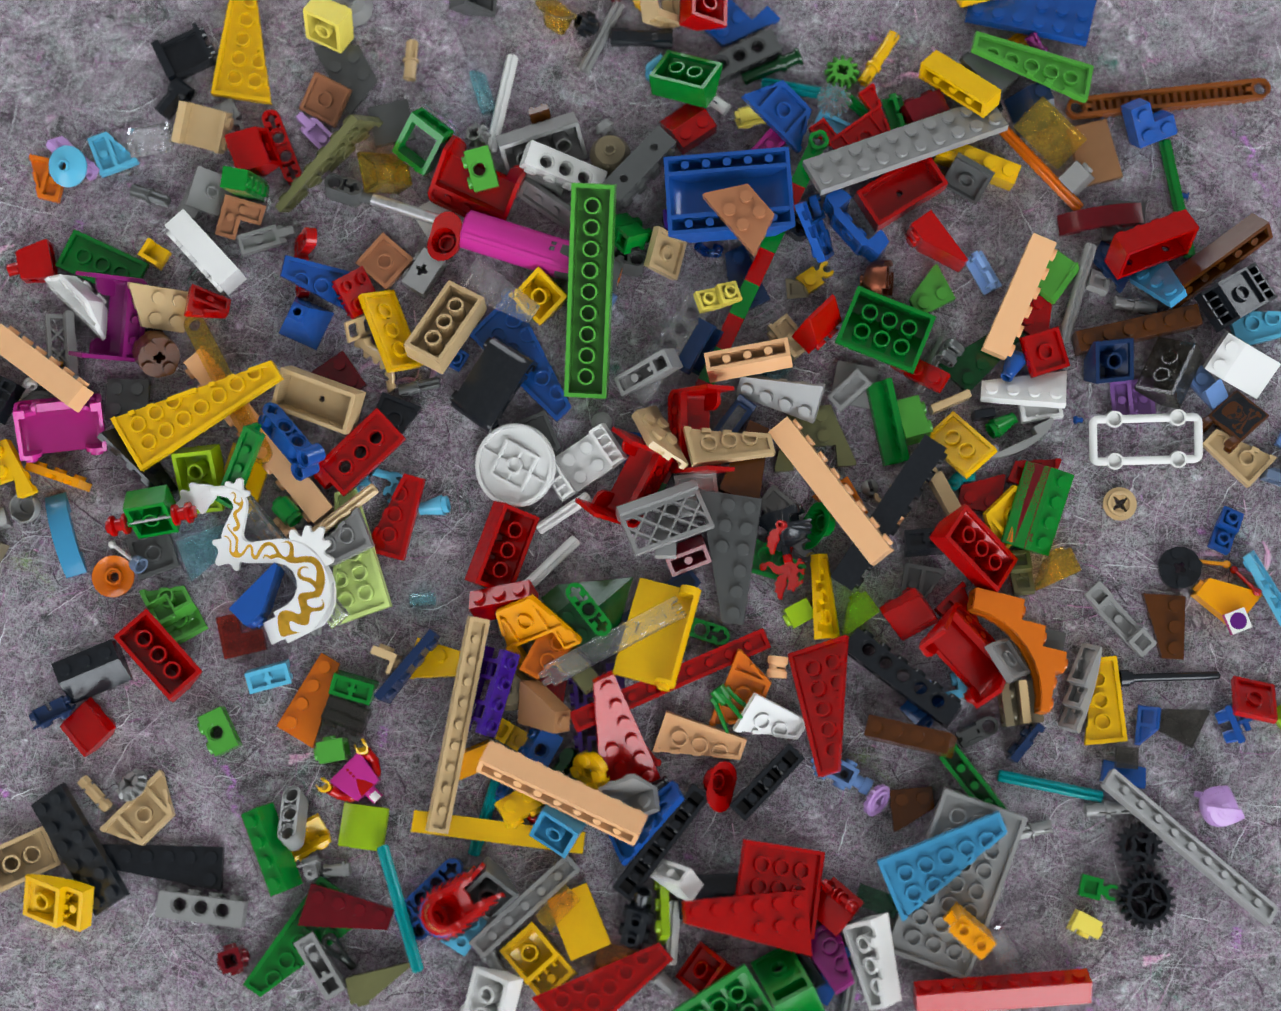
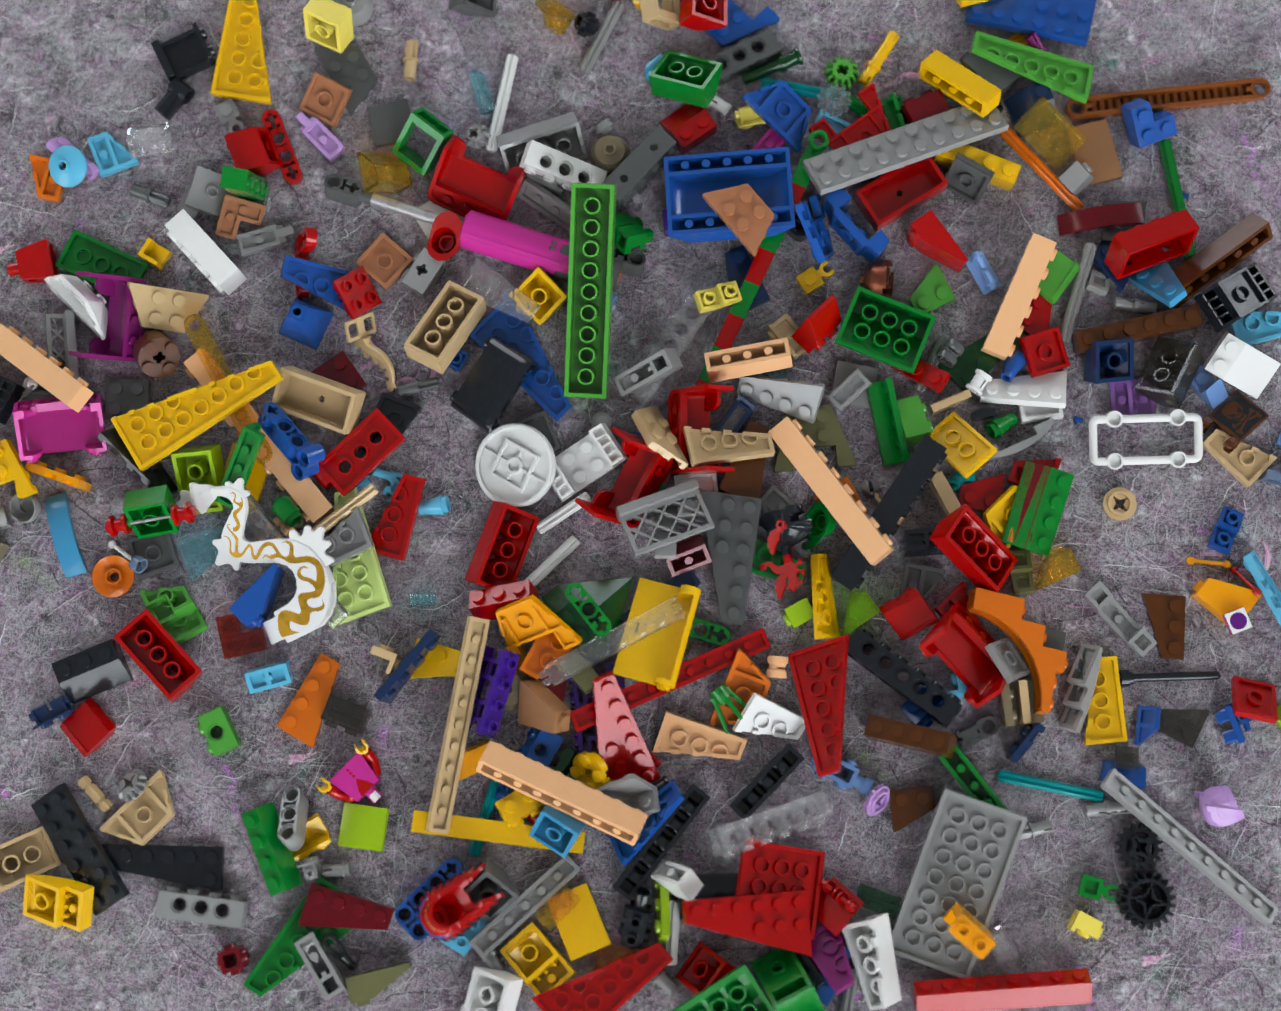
tan panel [171,101,234,154] -> none
red wing [184,284,231,319] -> none
olive wing [275,114,383,212] -> none
bright green brick [313,735,352,764] -> none
green hinge [328,670,379,706] -> none
yellow tile [358,289,423,373] -> none
teal axle [377,844,424,973] -> none
bright green brick [461,145,500,193] -> none
yellow slope [495,718,528,752] -> none
reddish brown tile [528,103,551,124] -> none
black axle [611,28,673,49] -> none
tan plate [643,226,687,280] -> none
dark blue window [678,318,724,376] -> none
clear blue arm [694,242,724,258] -> none
red piece [703,761,737,813] -> none
dark tan tile [785,278,809,299] -> none
dark azure wing [877,811,1008,922] -> none
black plate [1157,546,1202,589] -> none
none -> clear brick [705,790,834,859]
none -> white bush [965,369,992,397]

